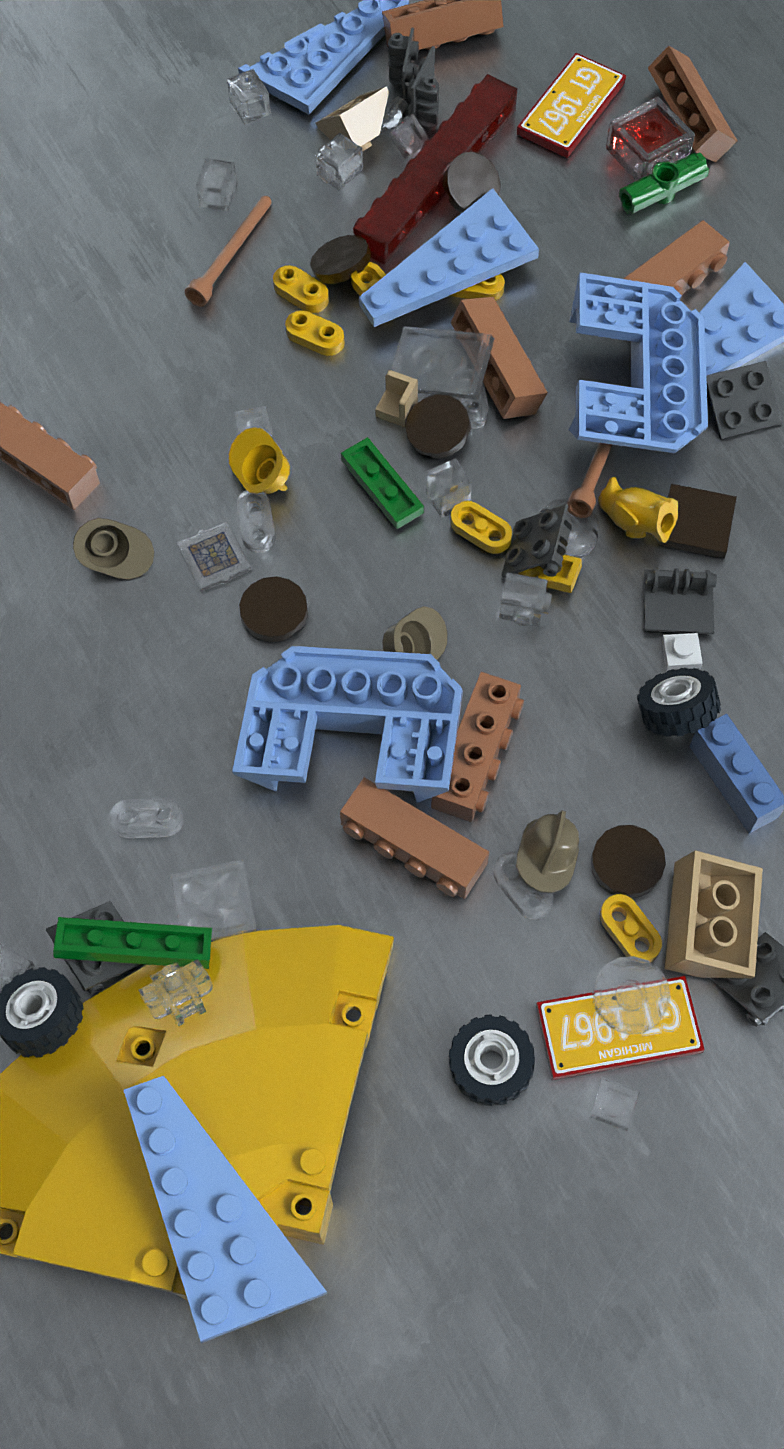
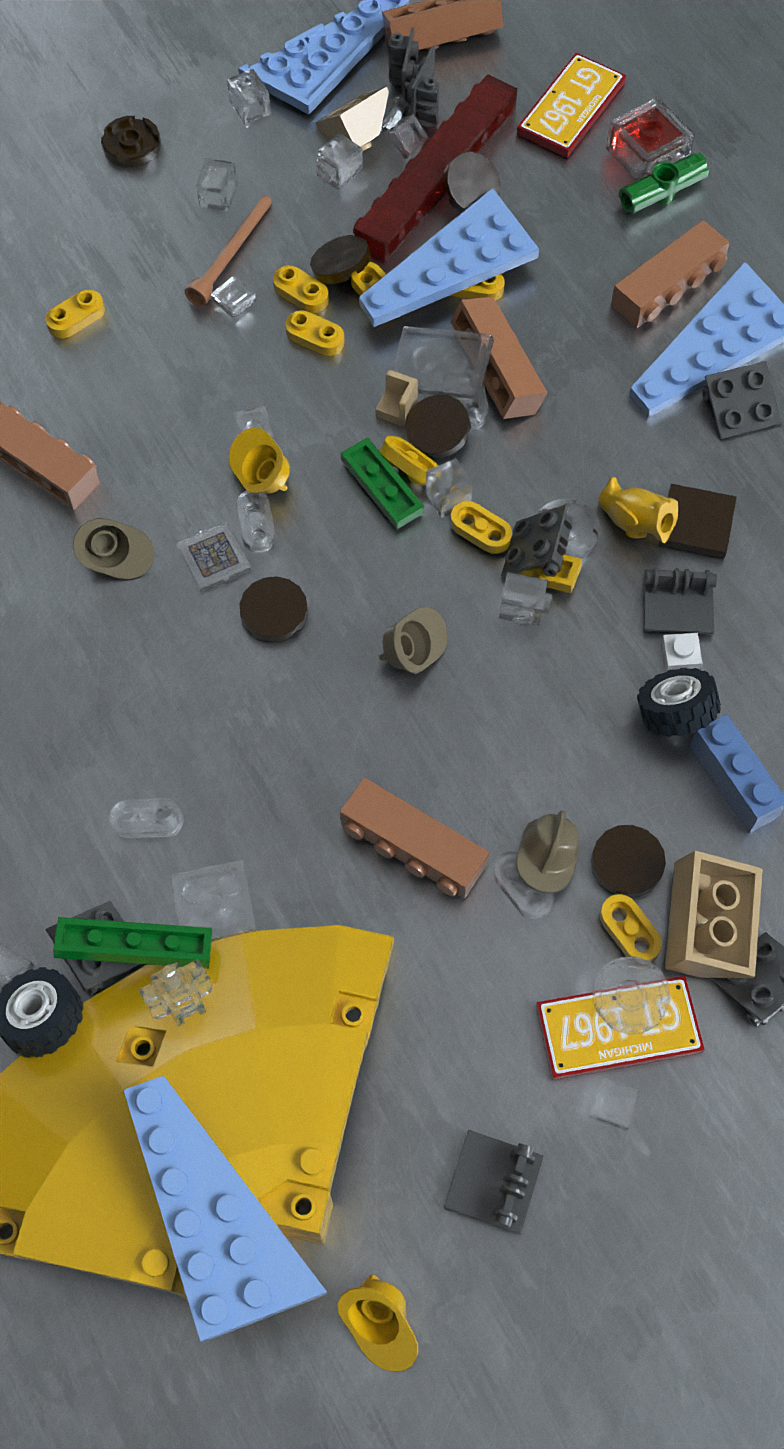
light blue slope [232,646,463,803] -> none
nougat brick [431,672,524,822] -> none
black wheel [449,1014,535,1106] -> none
nougat piece [567,443,612,518] -> none
light blue slope [568,272,708,453] -> none
nougat brick [648,46,737,163] -> none
none -> yellow plate [45,290,105,338]
none -> dark brown tile [101,116,161,168]
none -> clear plate [211,276,257,318]
none -> yellow piece [337,1274,418,1372]
none -> yellow plate [380,436,440,486]
none -> dark grey hinge [444,1129,544,1234]

